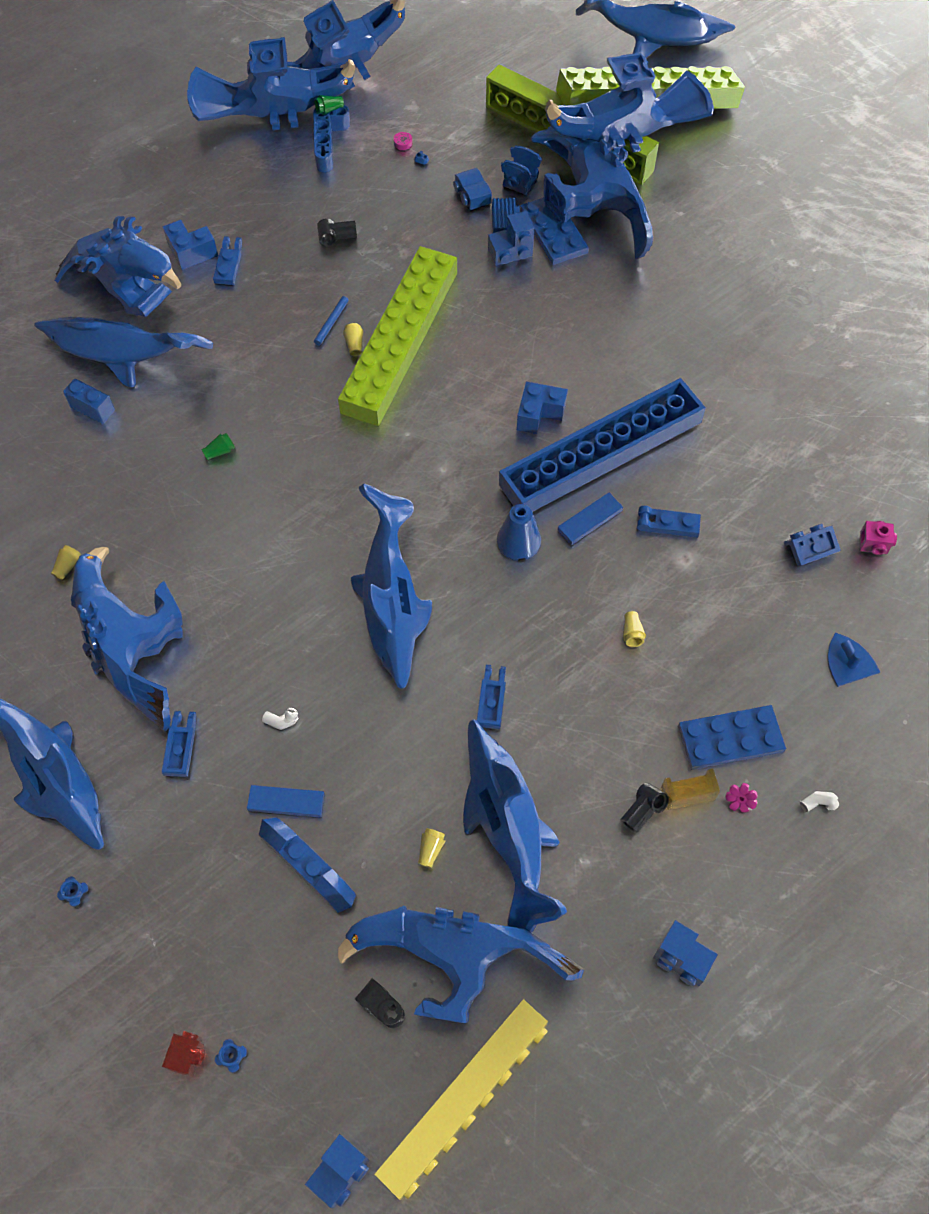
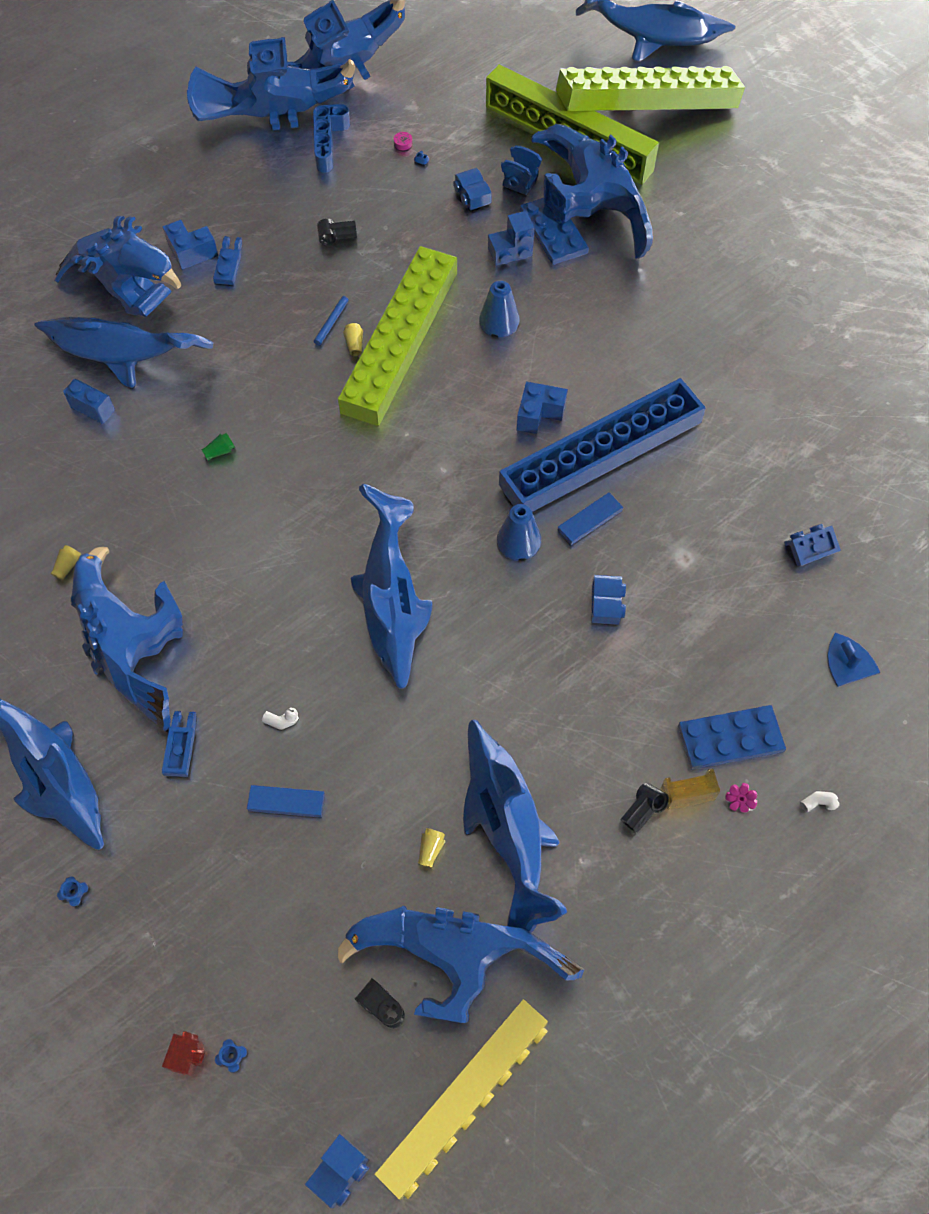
blue brick [259,817,356,913] -> none
green cone [314,95,344,115] -> none
blue hinge [477,664,506,729] -> none
blue brick [492,197,520,233] -> none
blue animal [545,53,714,155] -> none
light yellow cone [623,611,646,647] -> none
blue plate [637,506,701,538] -> none
blue brick [653,920,718,986] -> none
dark pink brick [860,520,897,555] -> none
none -> blue cone [479,281,520,337]
none -> blue brick [591,575,626,625]

